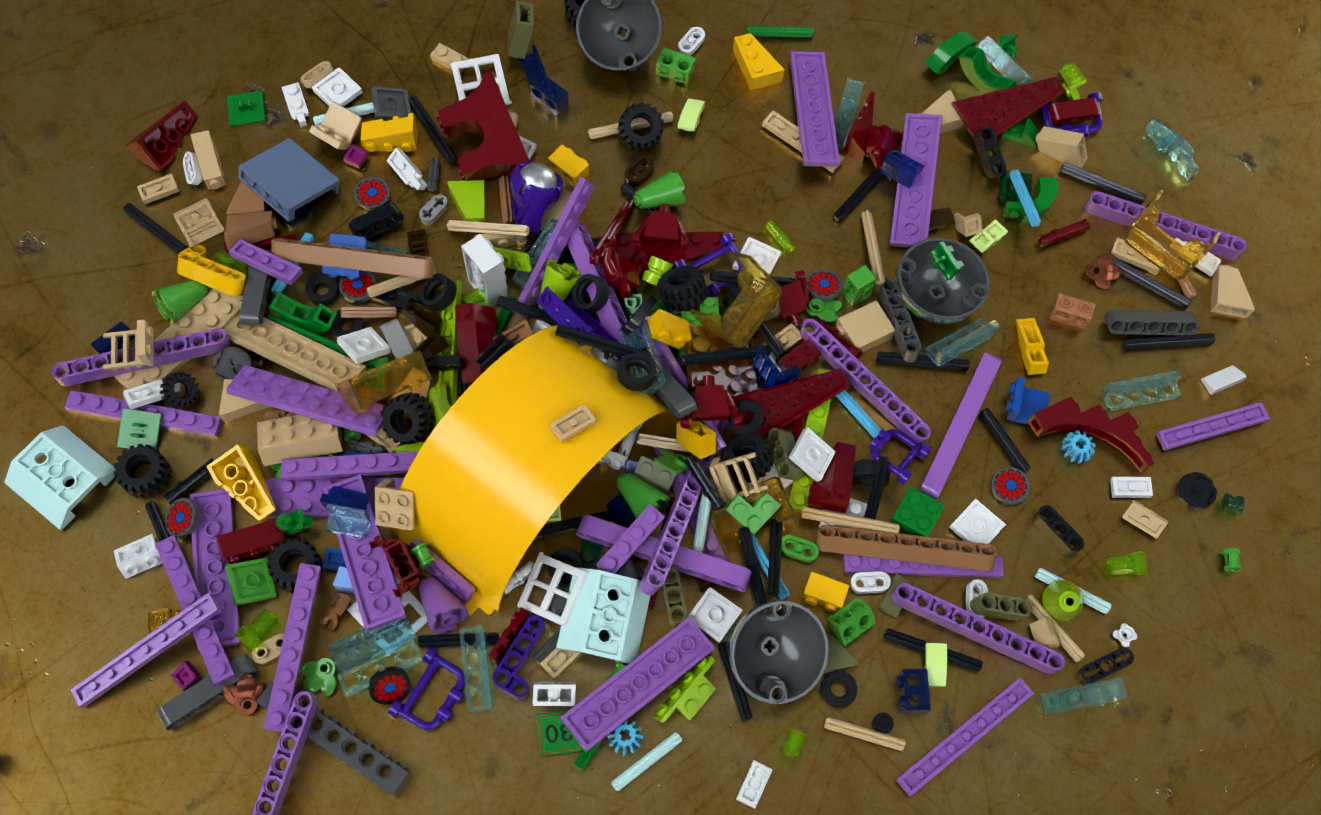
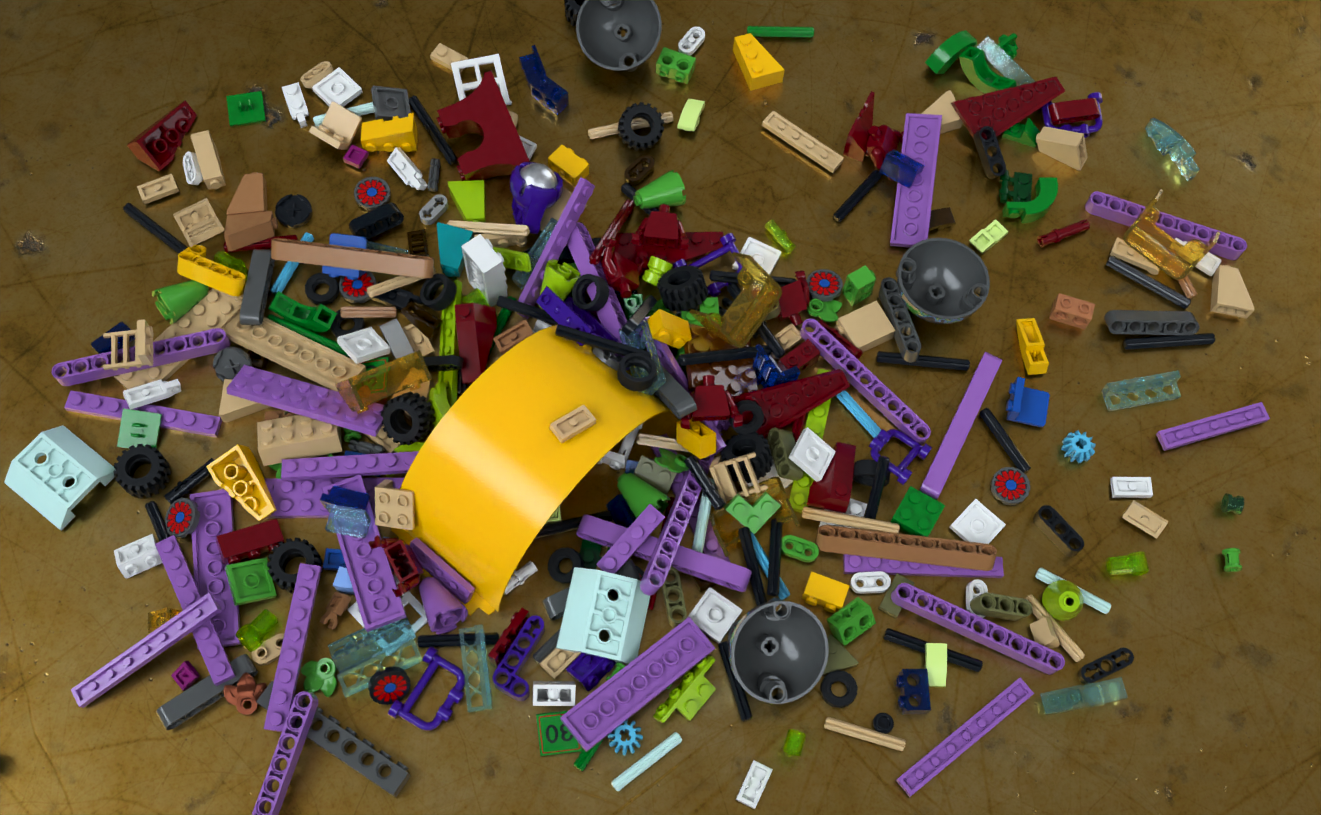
black tyre [160,372,200,408] -> none
medium lavender plate [229,239,303,285] -> none
sand blue panel [238,138,340,222] -> none
green hips [276,509,313,537] -> none
dark brown slope [406,333,449,365] -> none
bright green bush [410,542,436,569] -> none
black plate [475,332,515,370] -> none
medium nougat axle [498,176,514,224] -> none
olive brick [507,1,534,59] -> none
white window [517,552,589,627] -> none
medium lavender plate [790,51,840,167] -> none
clear light blue slope [834,78,864,148] -> none
tan axle [861,210,885,286] -> none
clear light blue fence [924,317,1000,367] -> none
green hips [930,241,964,281] -> none
tan panel [955,213,982,237] -> none
medium azure axle [1010,170,1041,227] -> none
dark red arch [1028,397,1154,473] -> none
lime bracket [1059,63,1087,100] -> none
black axle [1060,162,1146,204] -> none
copper plate [1085,253,1122,290] -> none
white plate [1113,623,1137,647] -> none
black tile [1176,472,1217,510] -> none
white slope [1201,365,1247,395] -> none
none -> teal slope [437,222,474,278]
none -> dark purple bracket [566,653,616,692]

